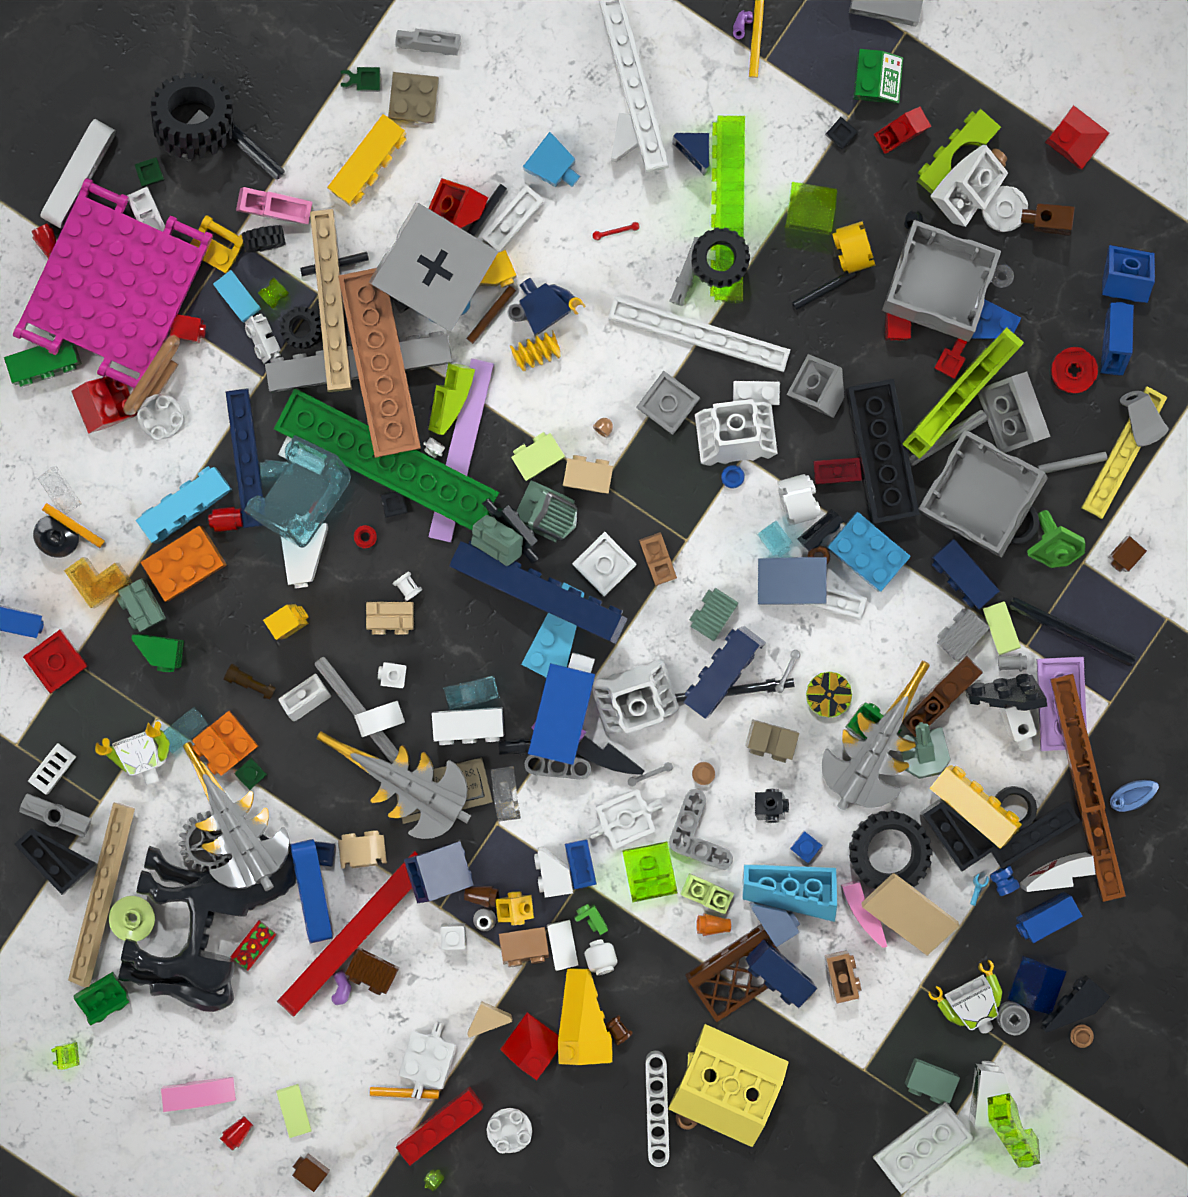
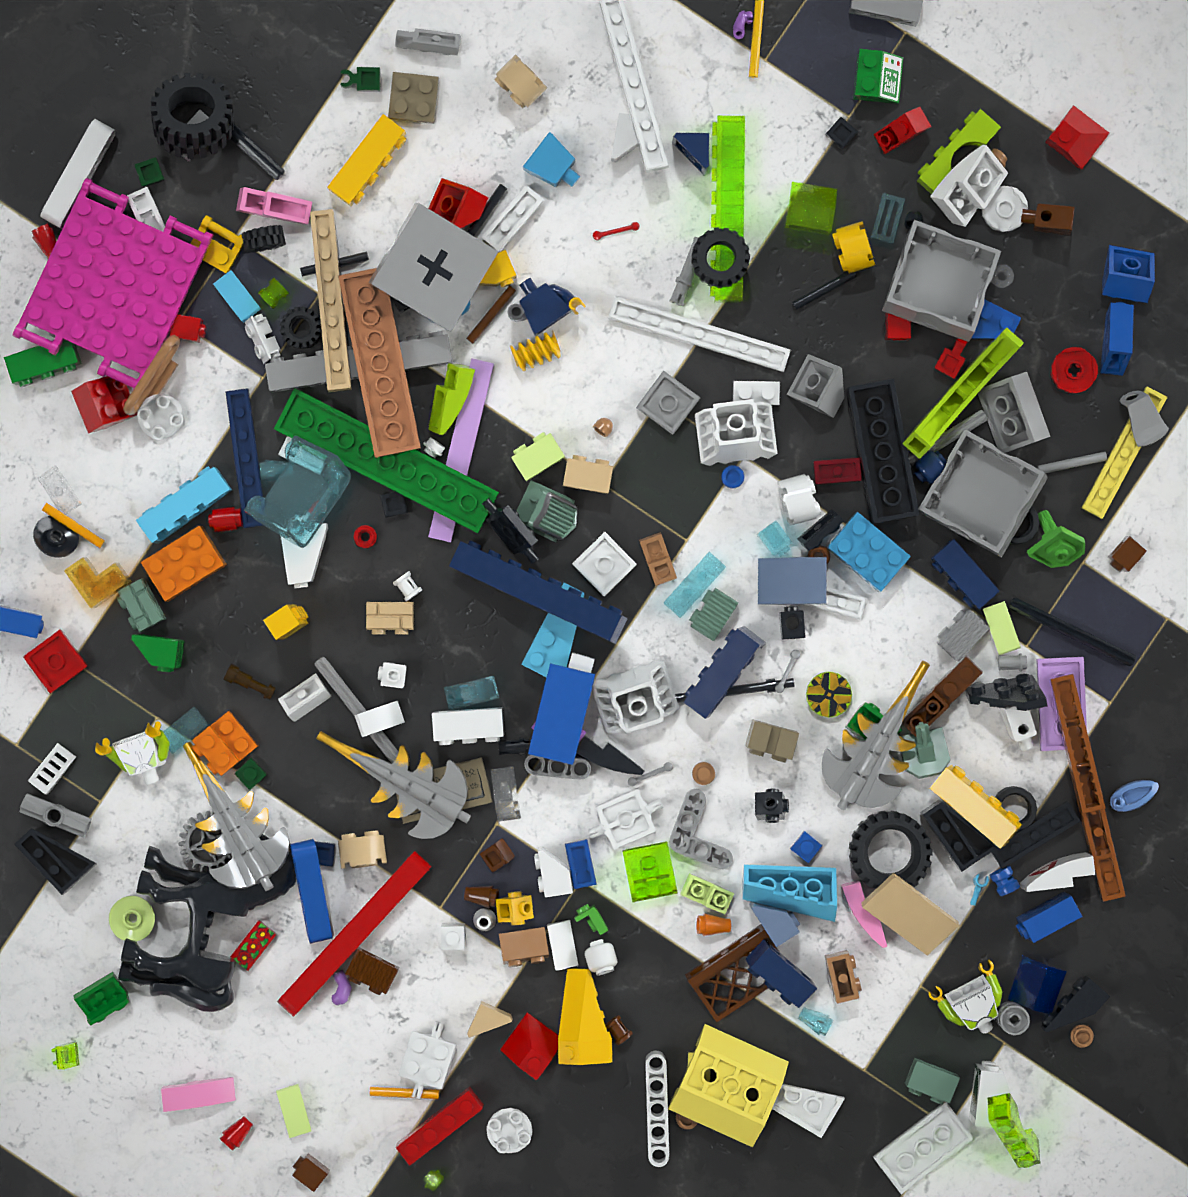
tan plate [68,802,135,987] -> none
brick [404,841,473,904] -> none
sand green brick [471,515,523,566] -> none
none -> reddish brown slope [480,838,515,873]
none -> tan brick [494,54,547,108]
none -> clear light blue plate [663,552,726,618]
none -> white wing [772,1084,845,1138]
none -> black brick [779,606,806,640]
none -> clear light blue cone [798,1007,834,1036]
none -> clear light blue tile [871,193,905,244]
none -> dark blue head [914,450,947,484]

